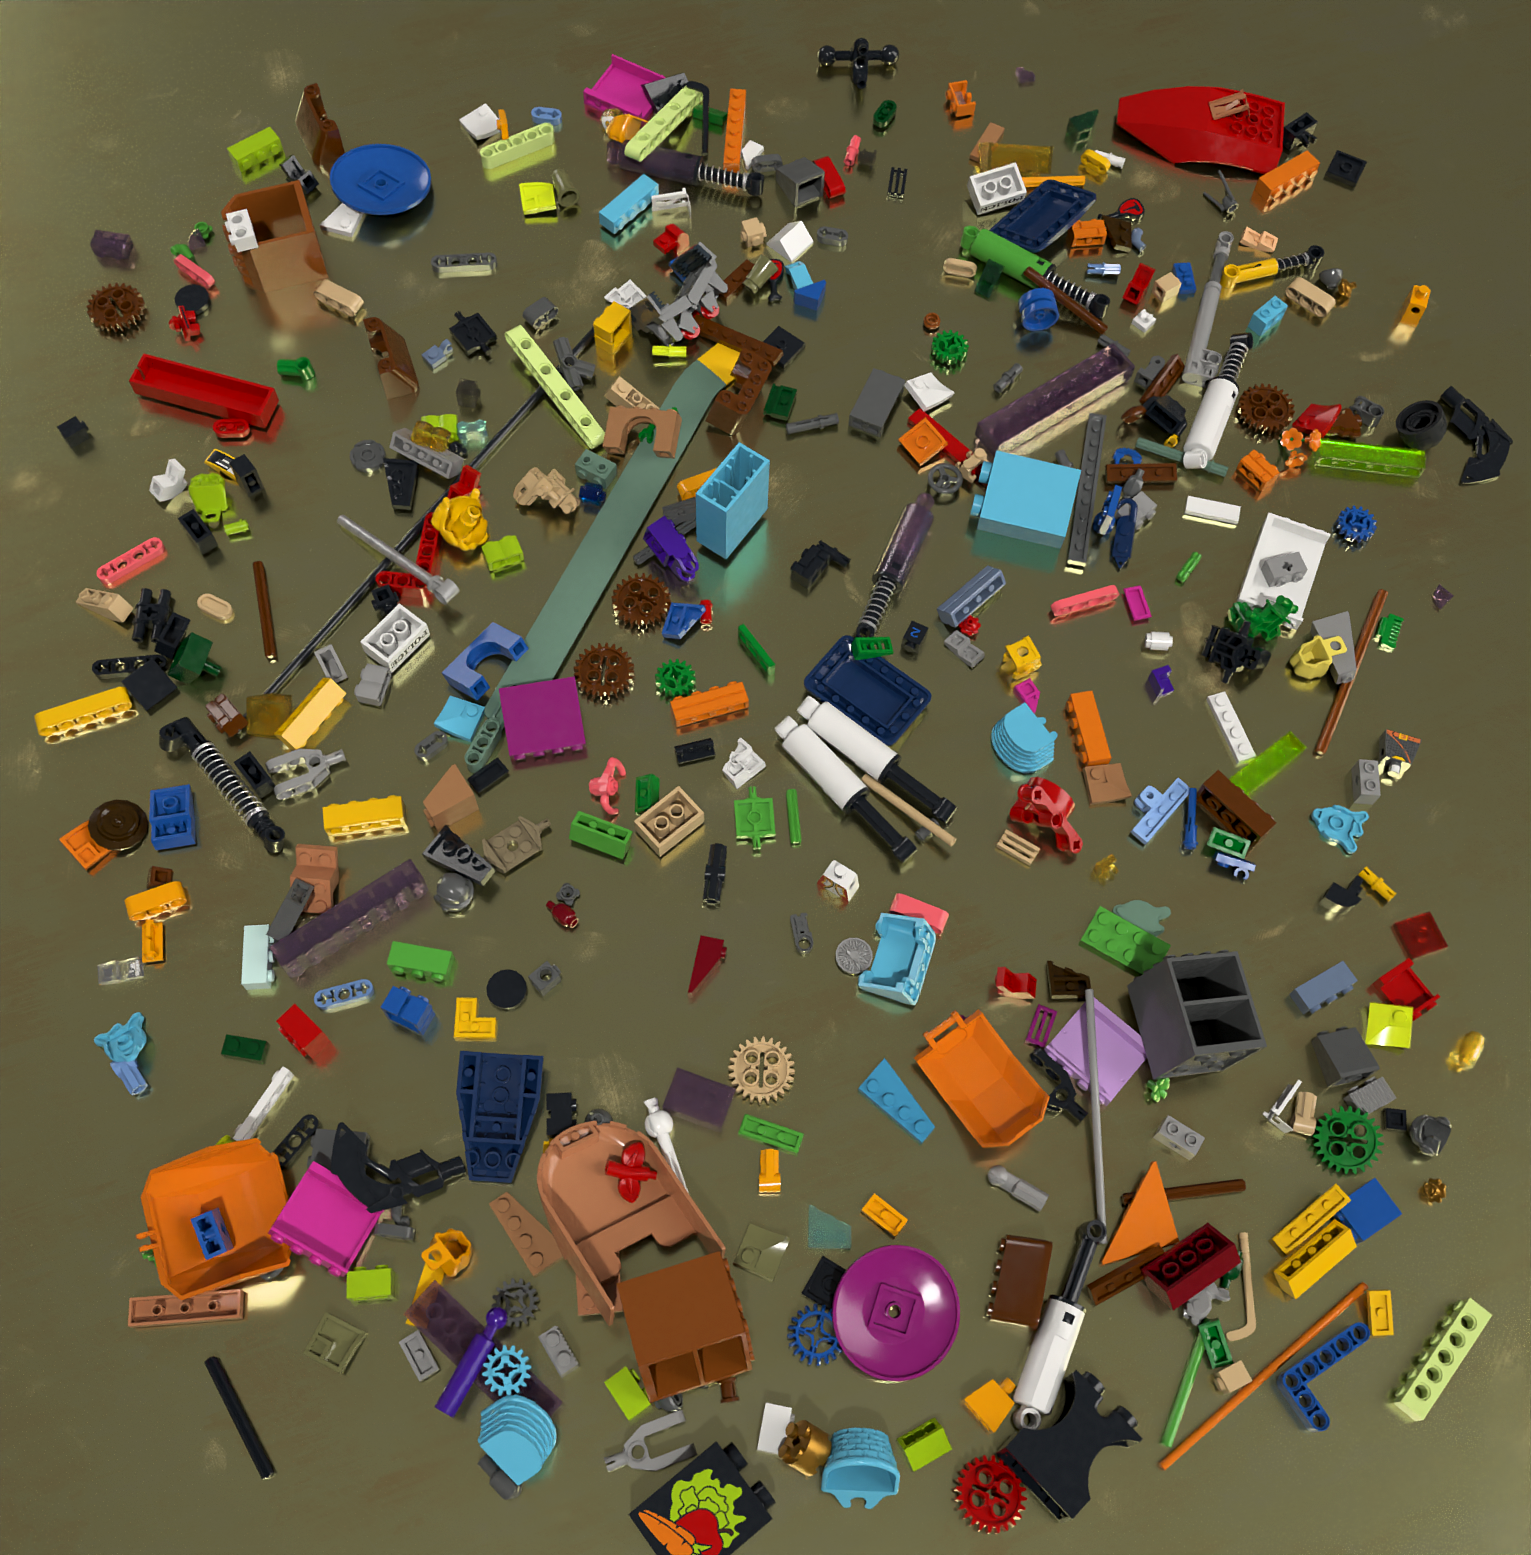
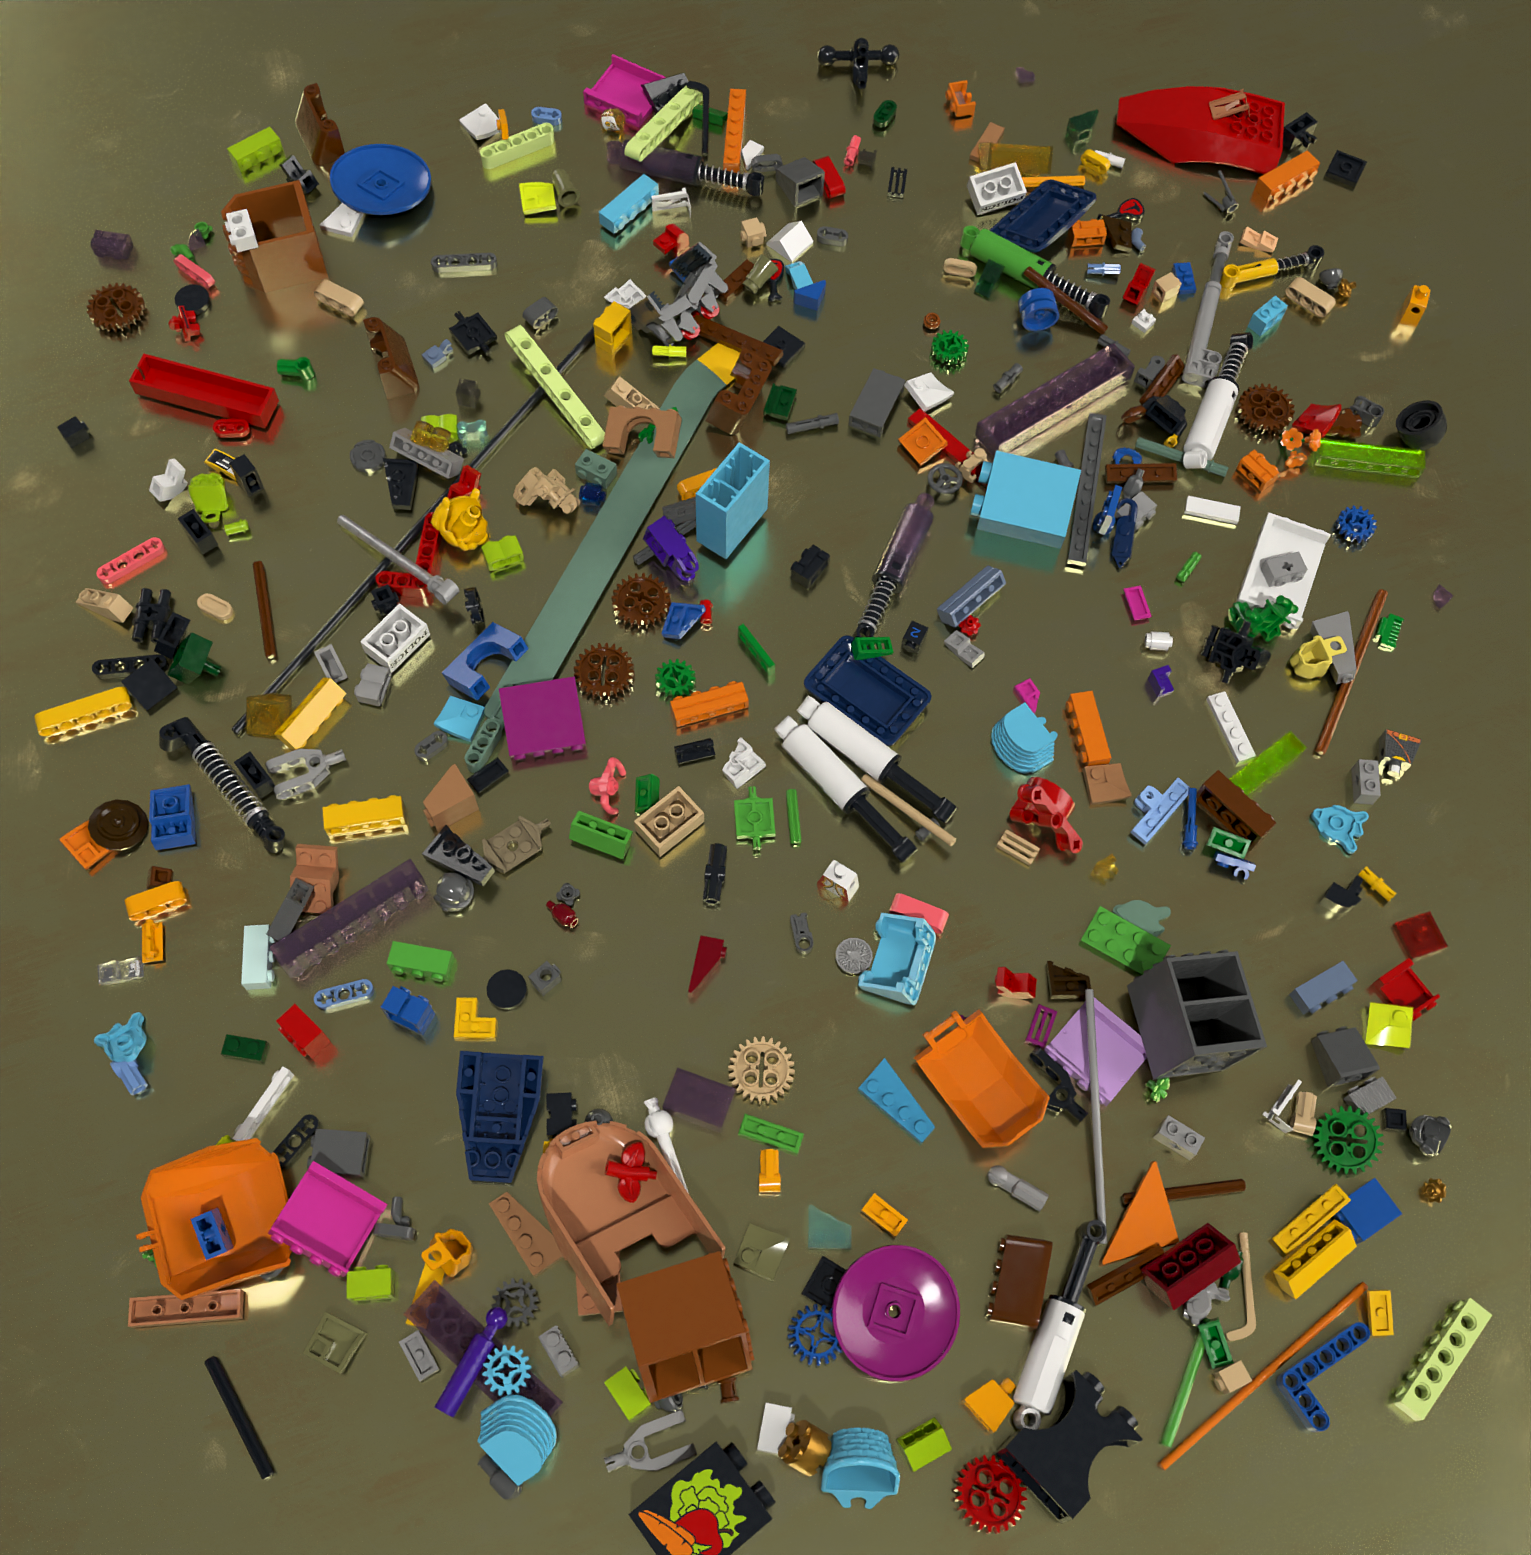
reddish brown brick [205,693,248,737] -> none
black piece [331,1122,465,1213] -> none
dark grey piece [553,337,595,392] -> none
light orange piece [606,114,649,144] -> none
black pin [816,540,851,568] -> none
yellow piece [1002,635,1042,679] -> none
coral beam [1050,585,1119,616] -> none
black piece [1440,386,1513,484] -> none
clear yellow head [1454,1031,1485,1069] -> none
none -> black plate [464,587,485,625]

